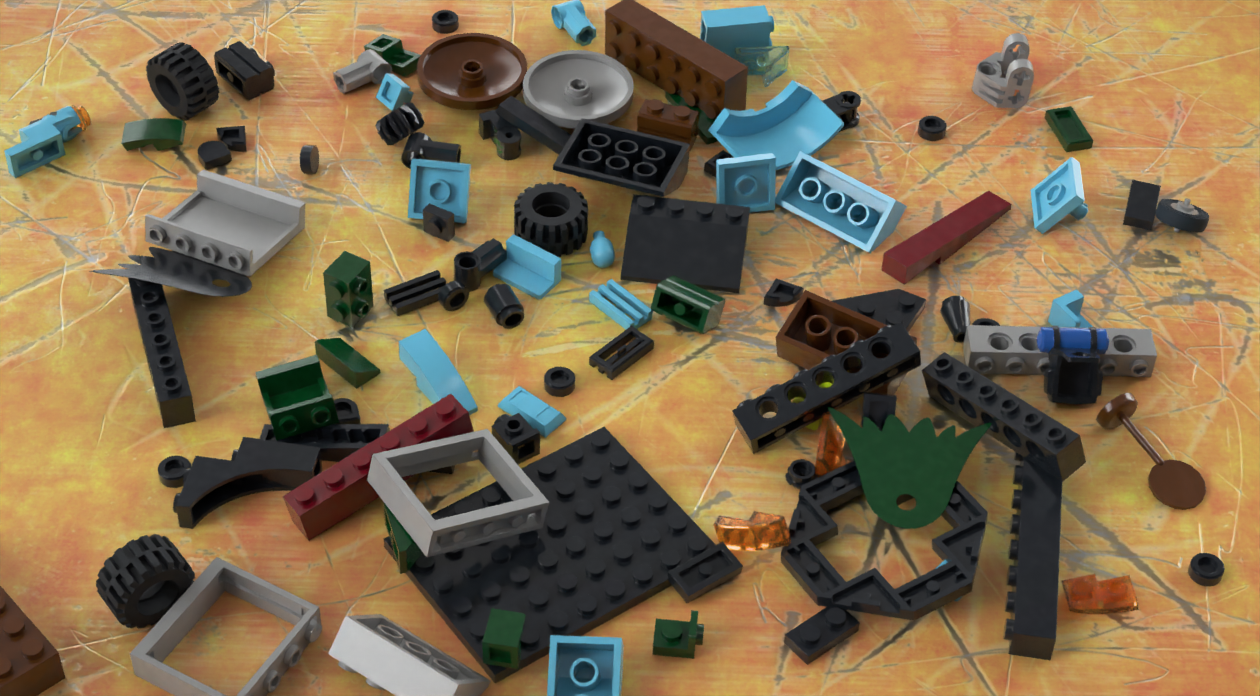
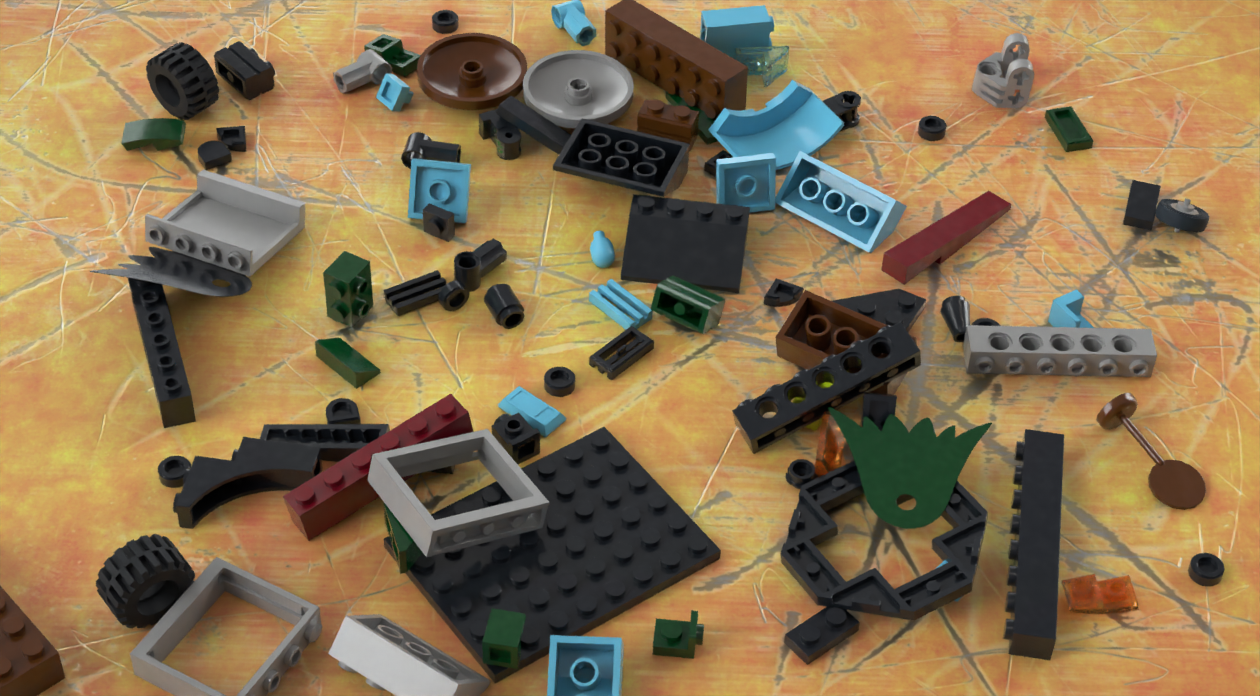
medium azure plate [4,105,91,178] -> none
dark green panel [255,355,339,441] -> none
black tile [300,145,319,174] -> none
black gear [375,103,425,145] -> none
medium azure slope [398,329,478,415] -> none
medium azure panel [493,234,561,300] -> none
black tyre [514,182,588,257] -> none
black plate [667,542,743,603] -> none
clear orange slope [713,511,791,551] -> none
black brick [922,352,1086,482] -> none
medium azure tile [1030,157,1088,234] -> none
black piece [1036,326,1109,404] -> none

